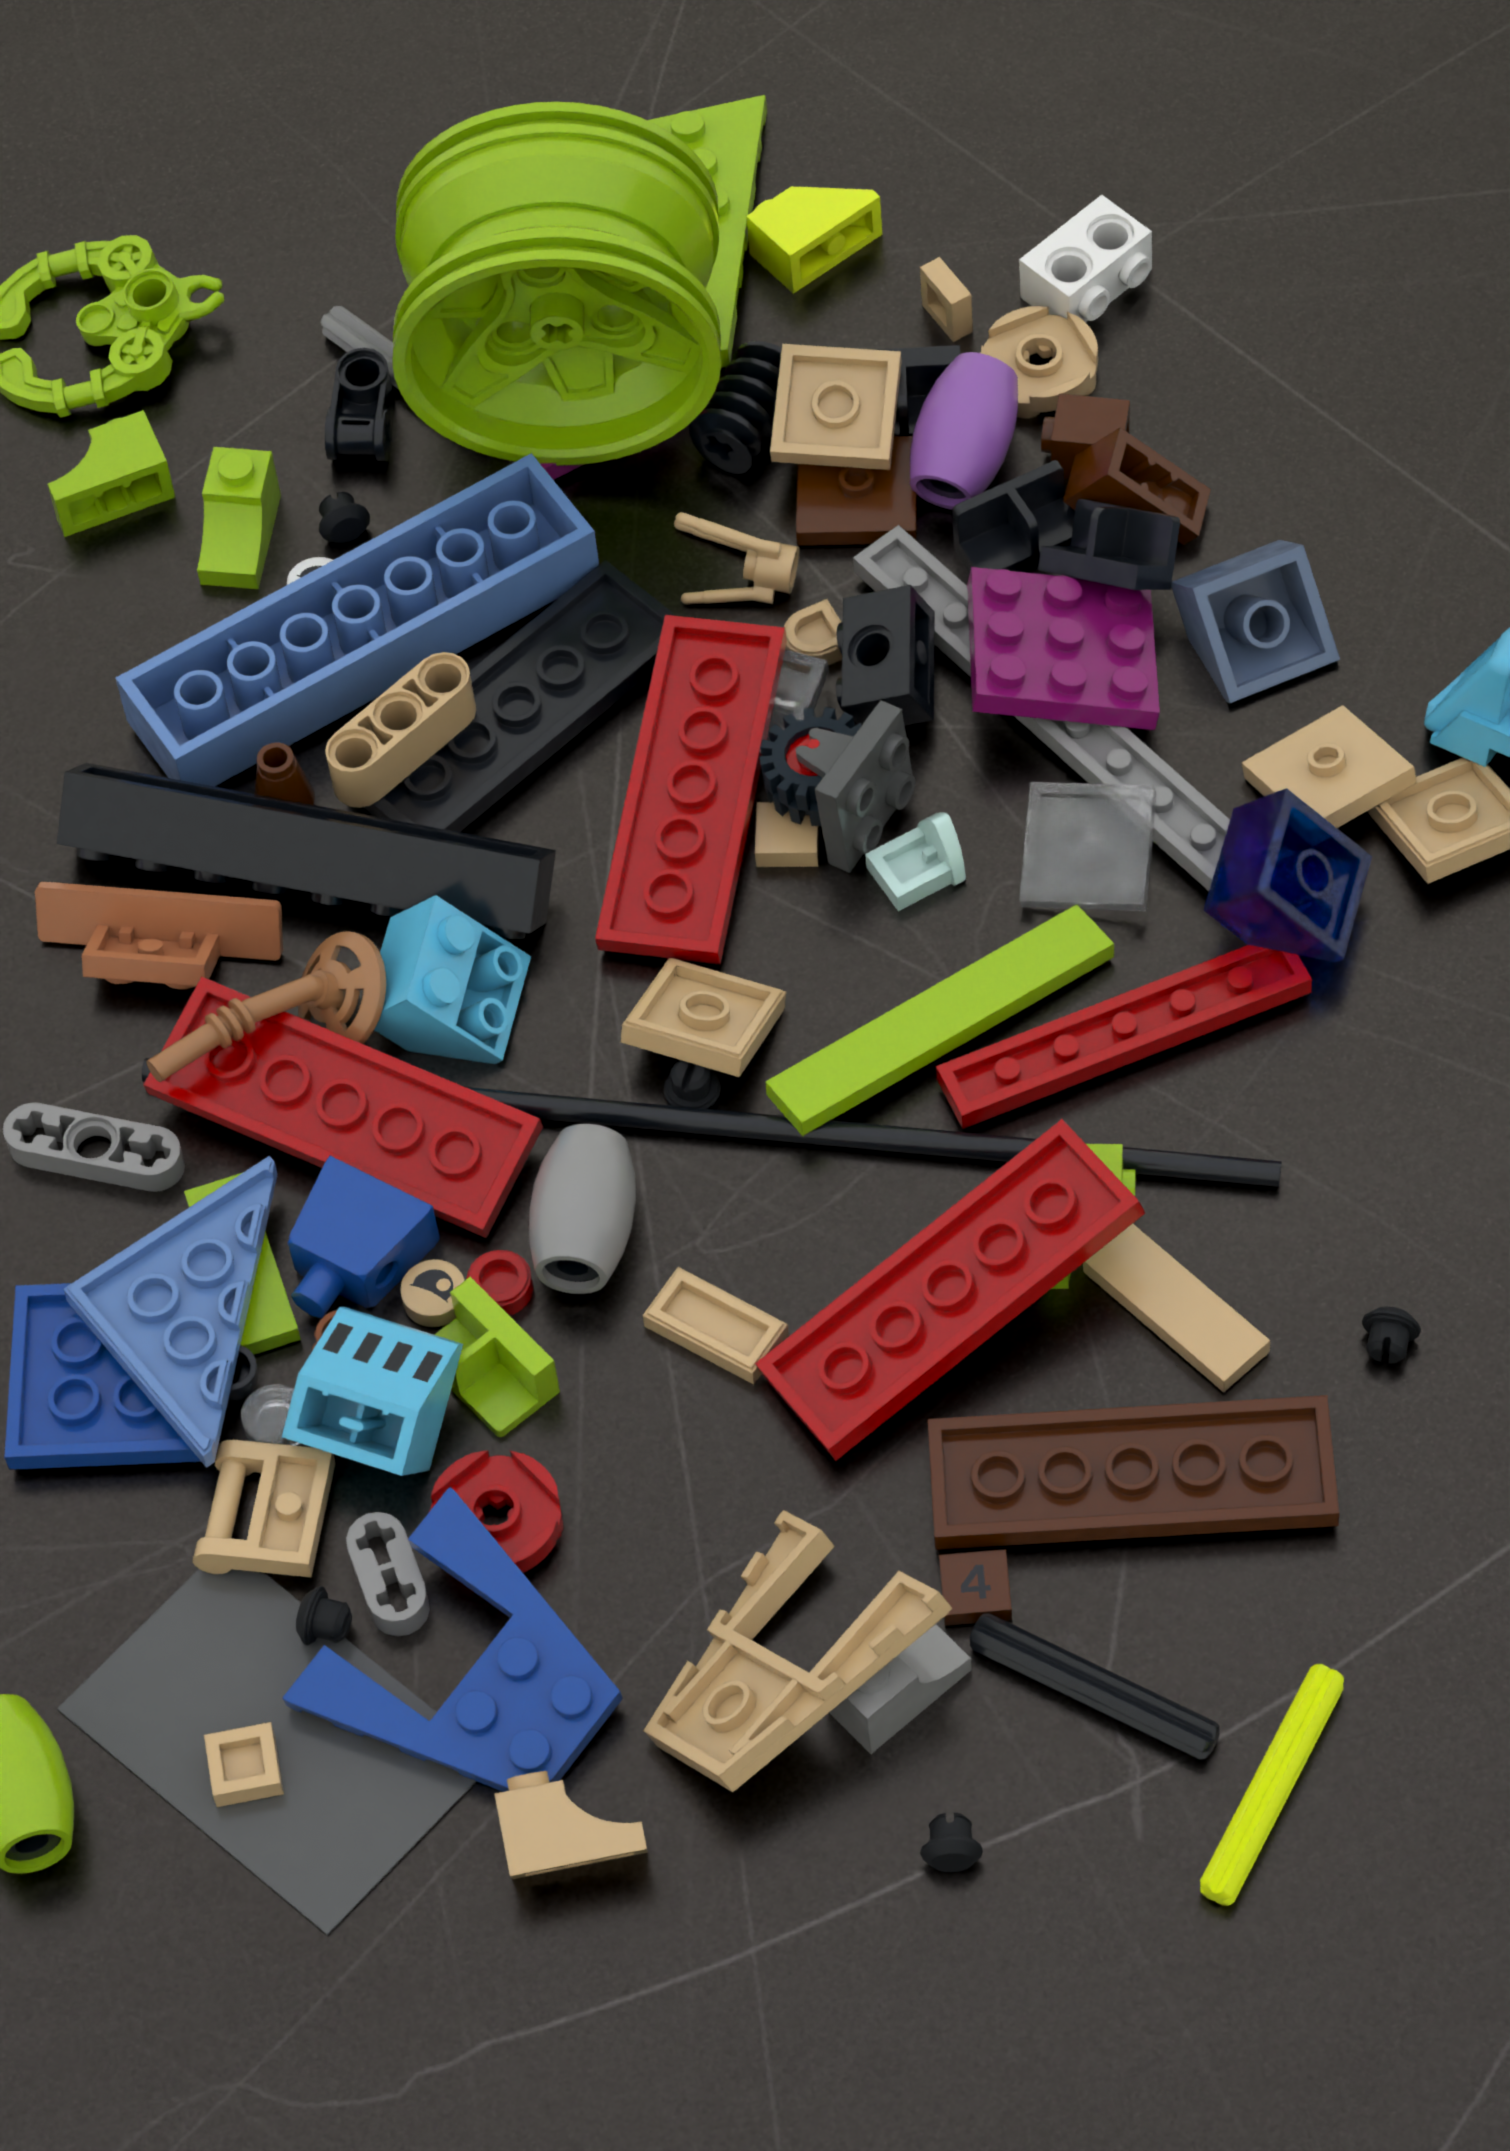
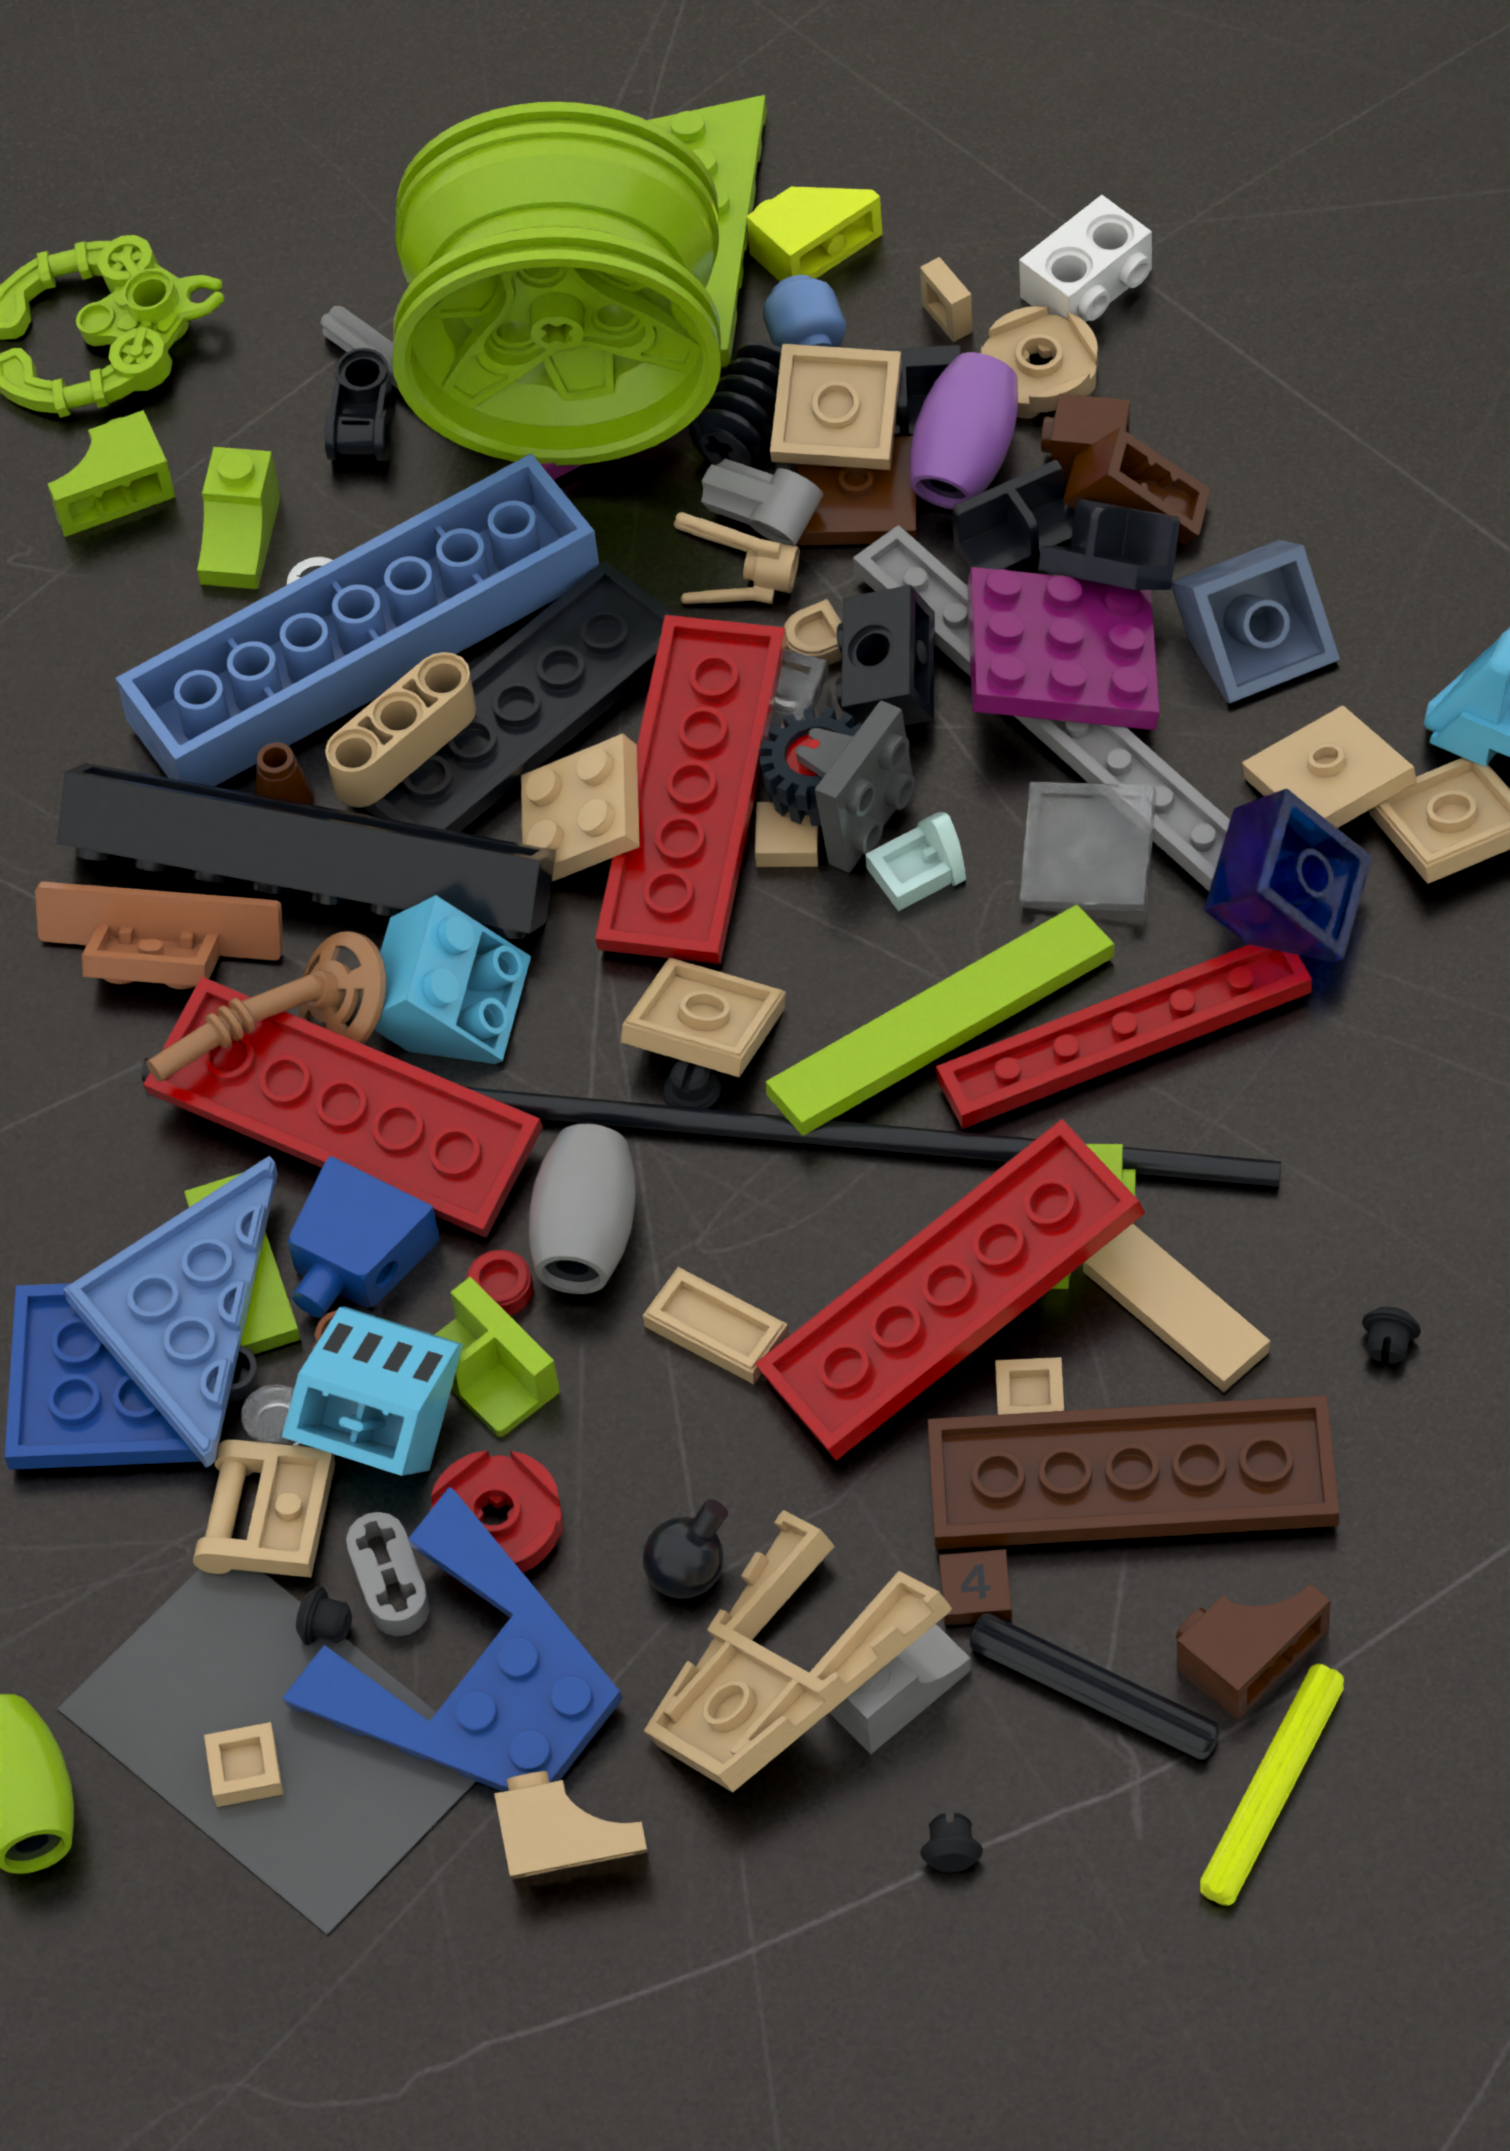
light grey beam [3,1103,185,1192] -> none
black piece [319,492,370,543] -> none
tan tile [400,1259,464,1327] -> none
none -> tan plate [521,733,640,882]
none -> black piece [643,1499,728,1599]
none -> light grey piece [701,459,824,546]
none -> medium blue head [763,275,846,348]
none -> tan tile [995,1357,1064,1415]
none -> reddish brown arch [1176,1584,1331,1721]

